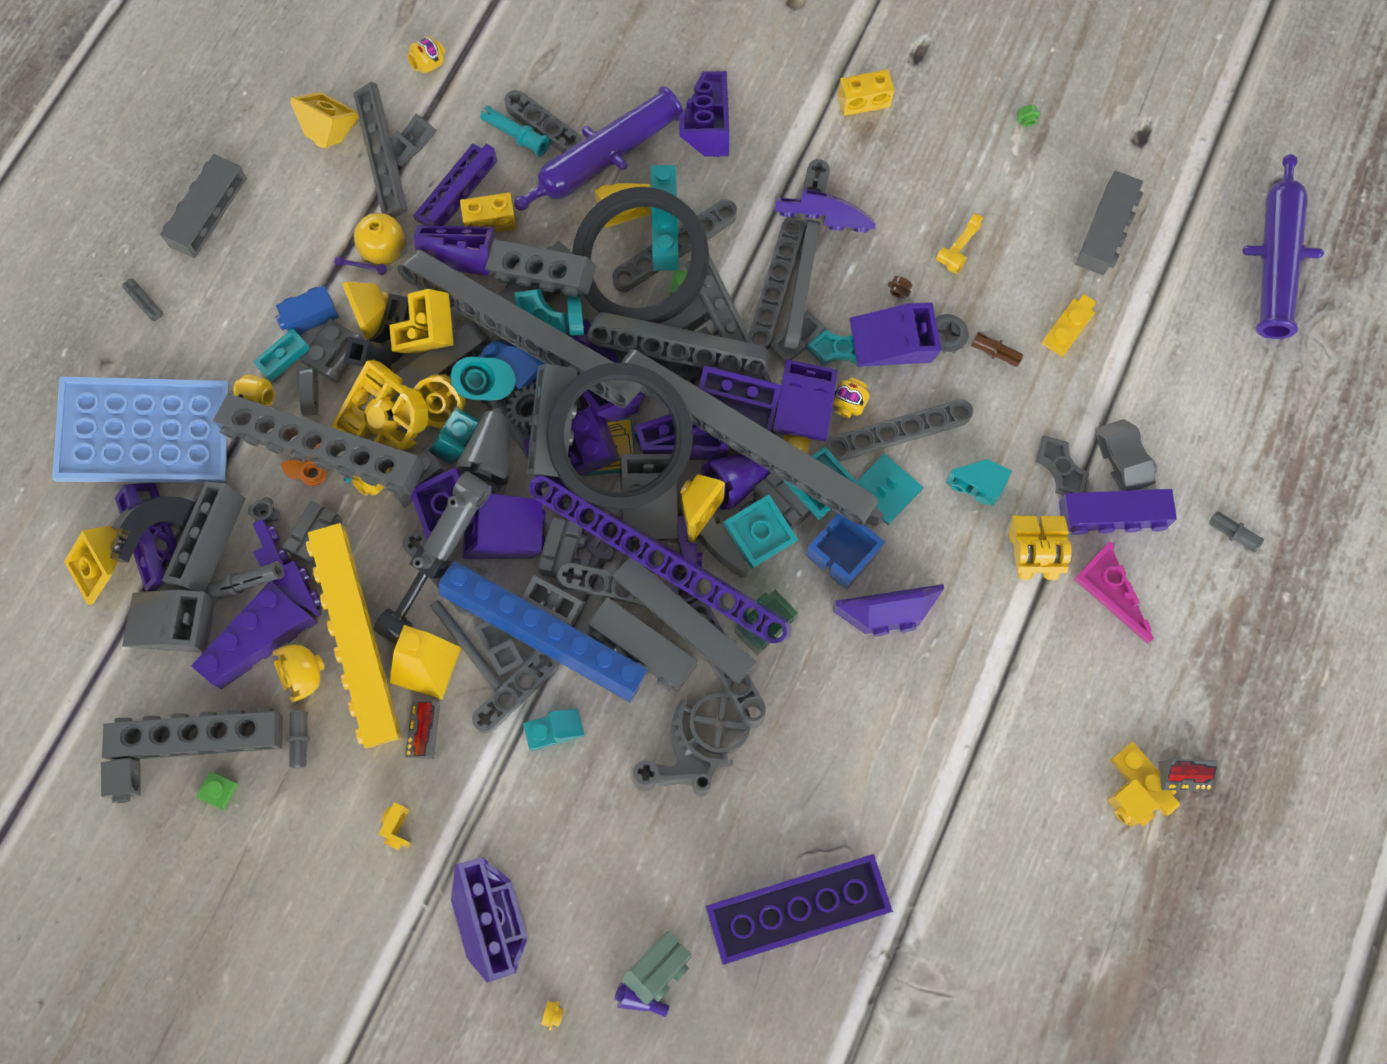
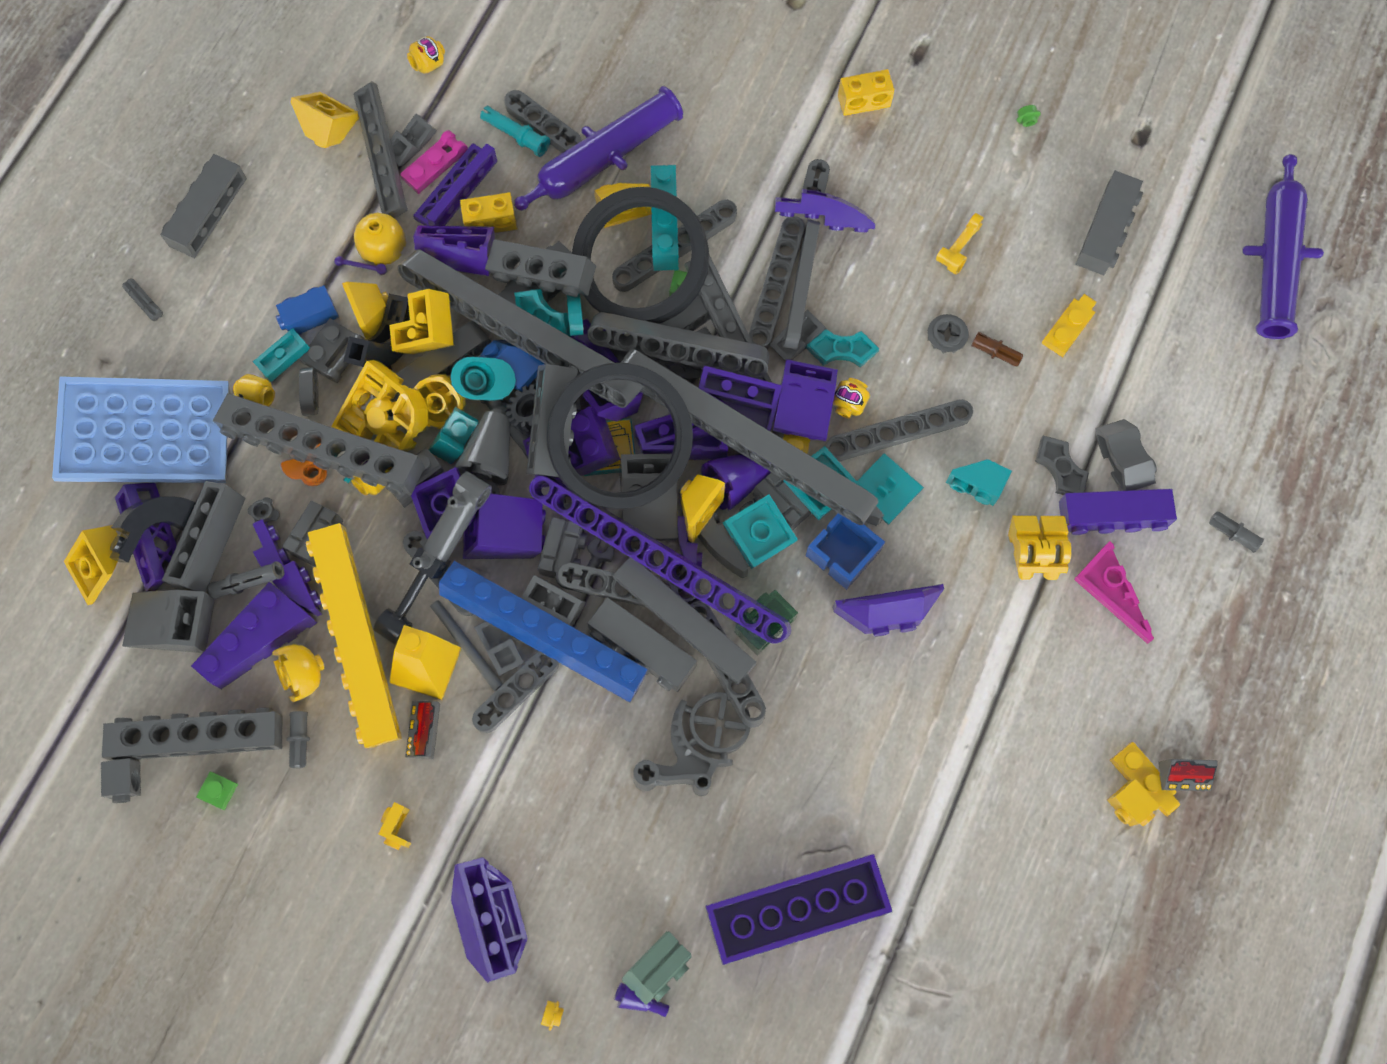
teal slope [523,709,585,751] -> none
dark purple wedge [679,71,730,157] -> none
dark purple slope [849,302,942,367] -> none
reddish brown plate [888,276,913,299] -> none
none -> dark pink plate [400,130,468,194]

